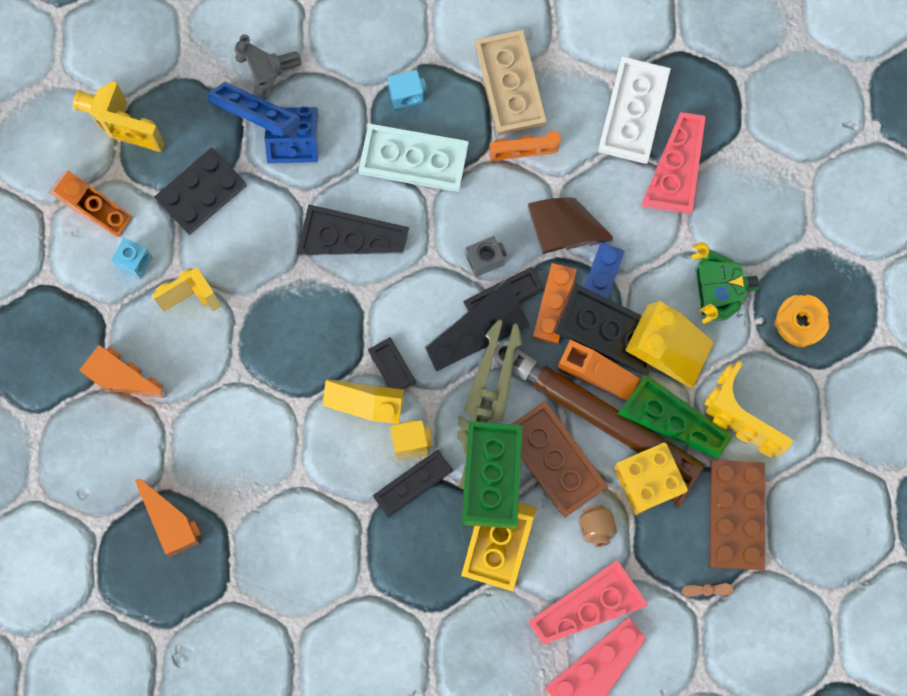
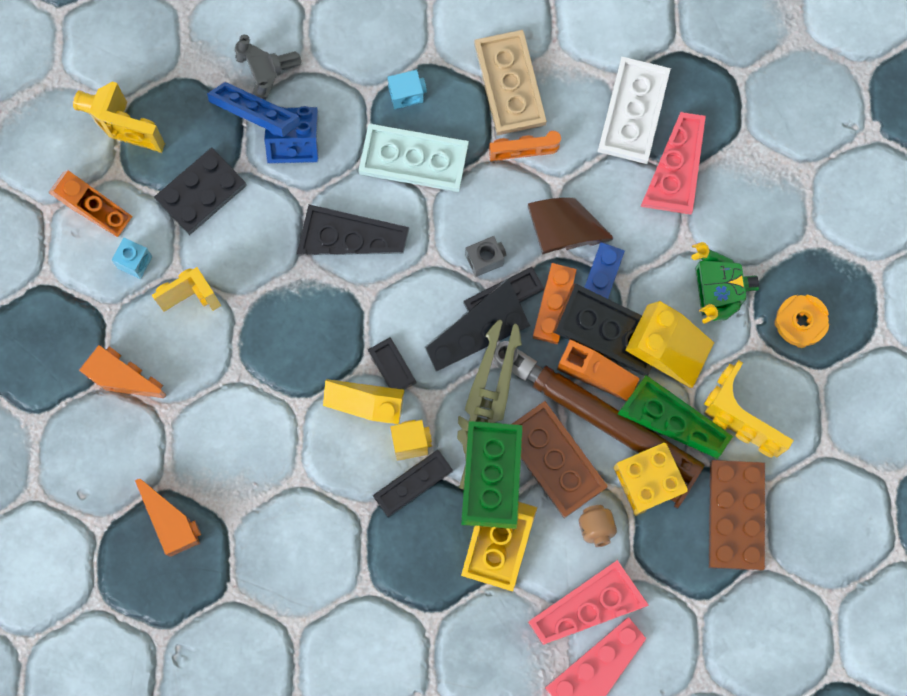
nougat piece [682,583,733,597] -> none

